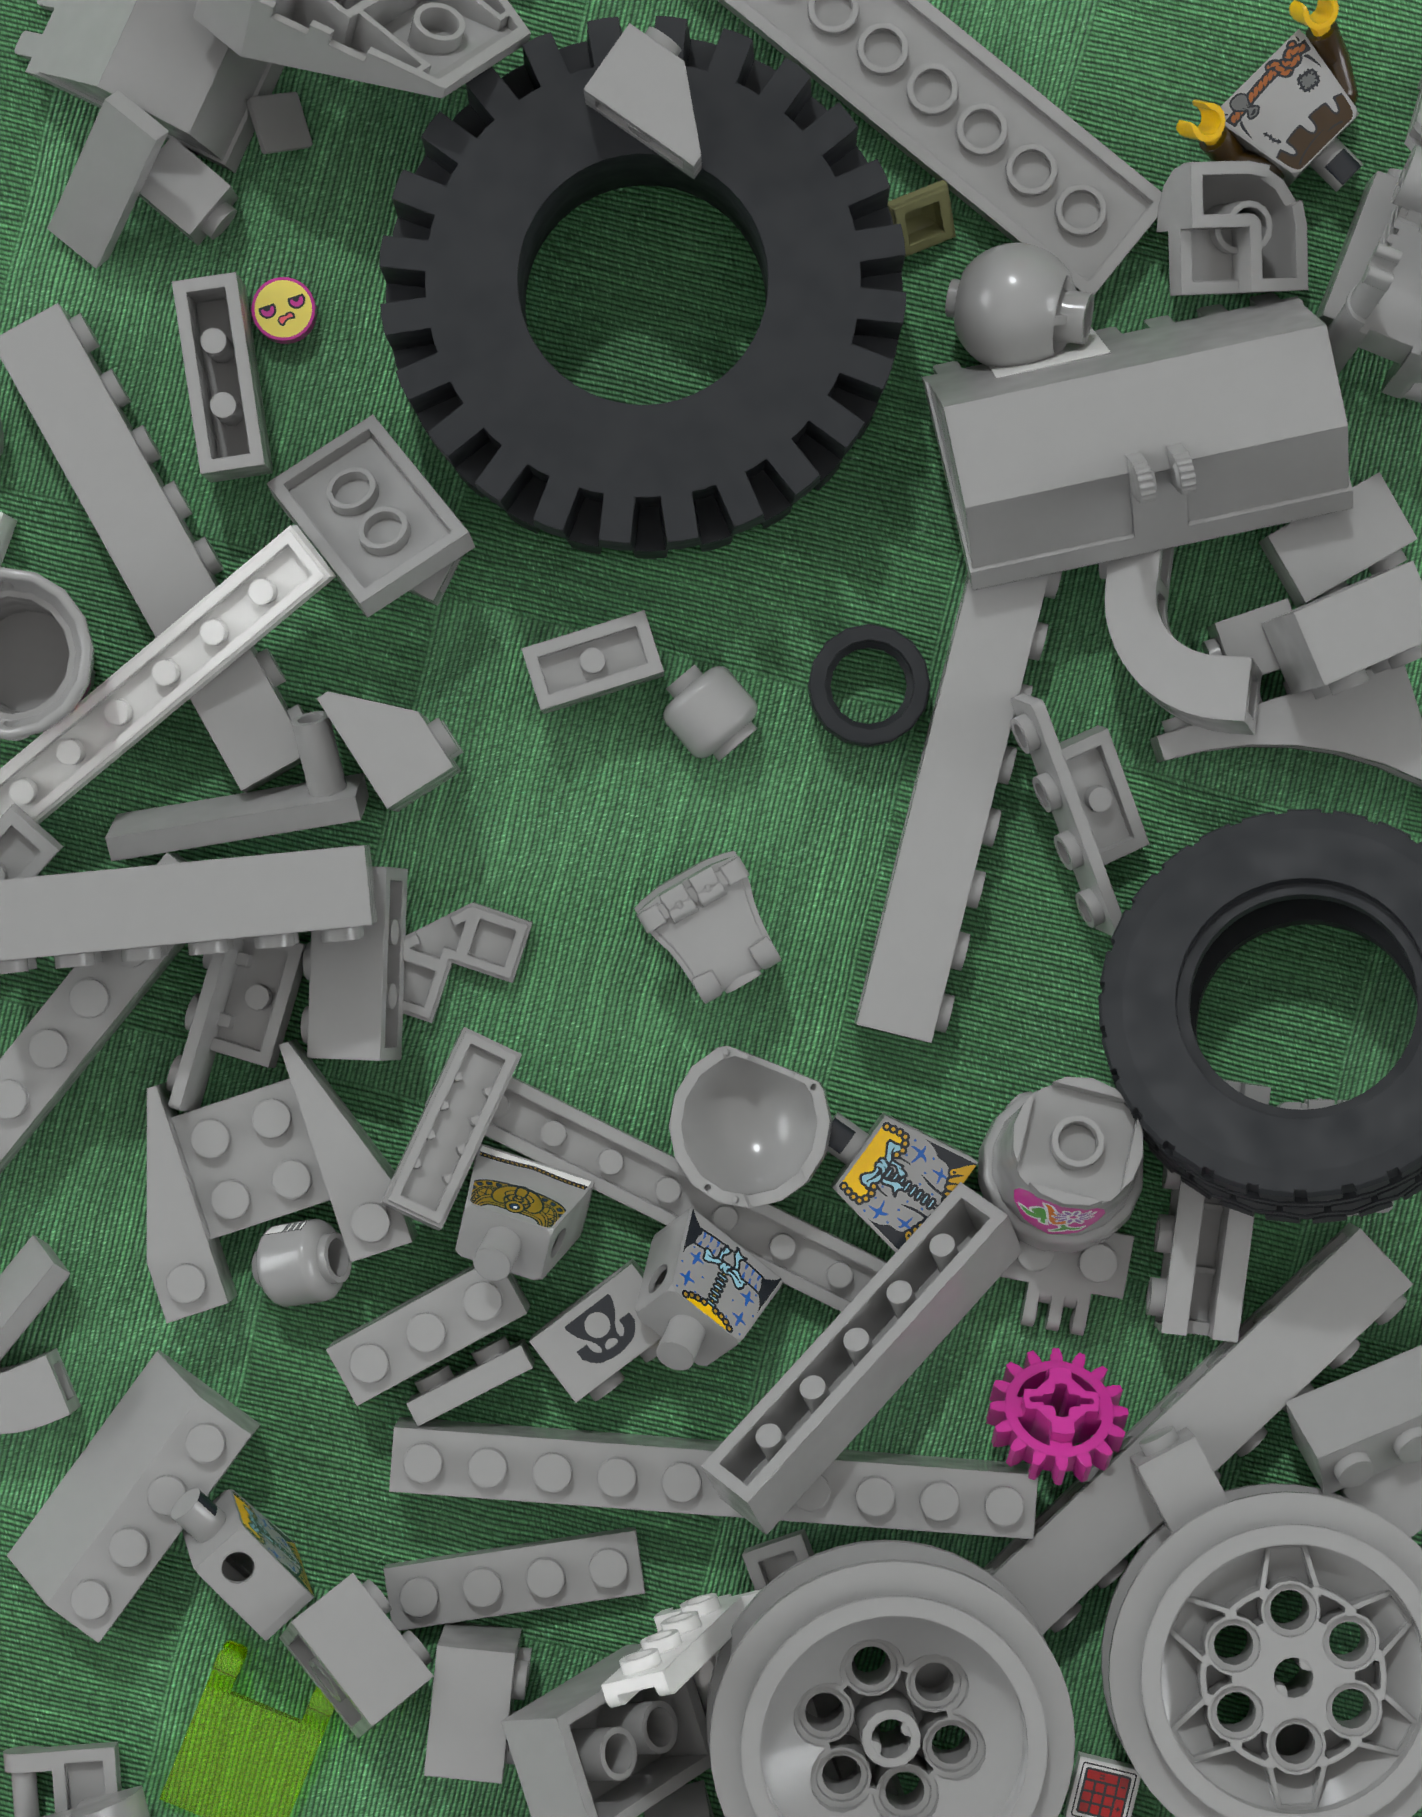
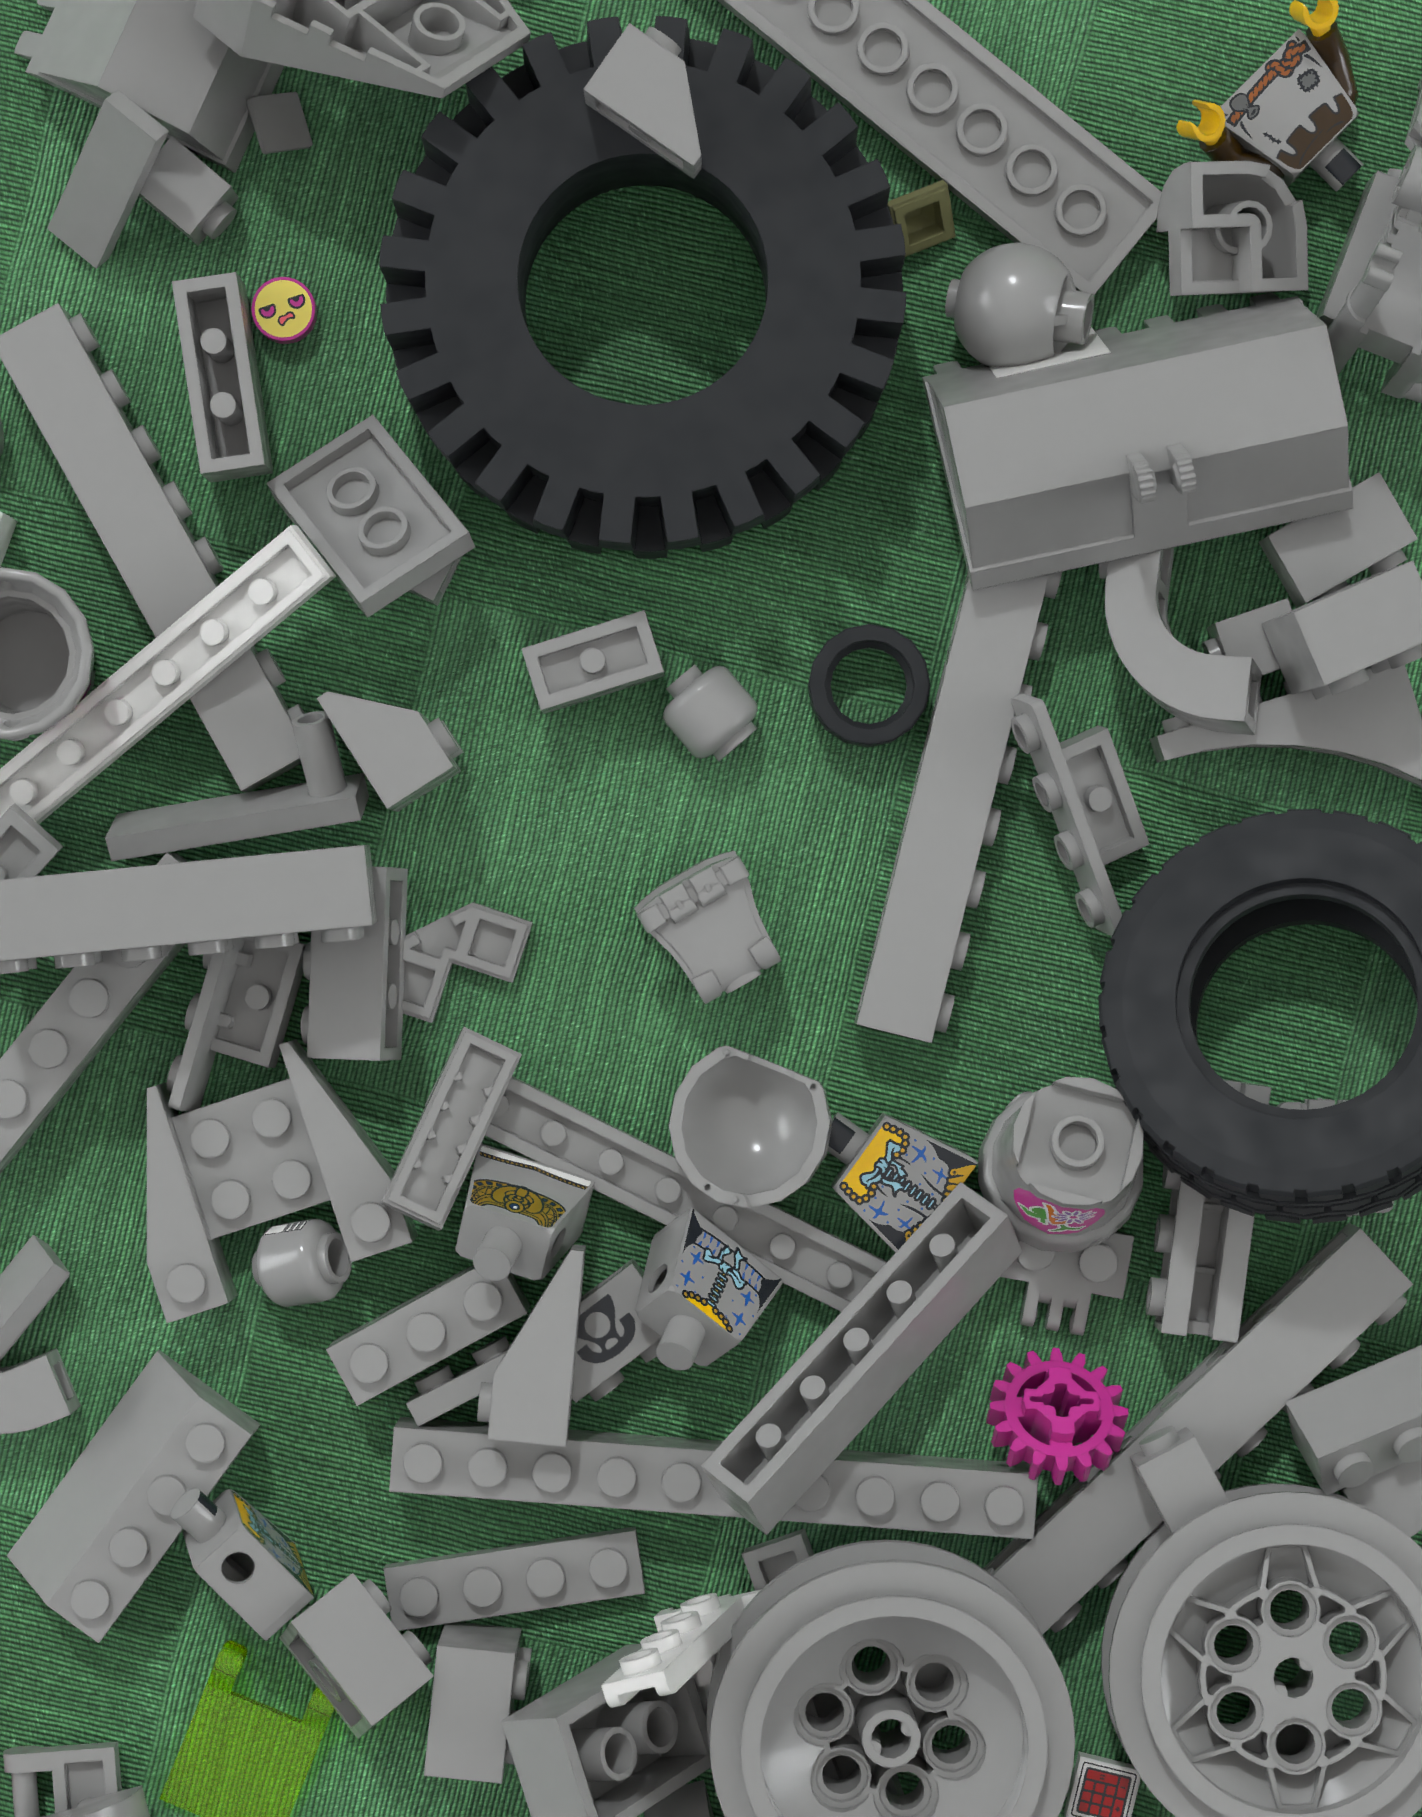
none -> light grey slope [477,1244,586,1447]

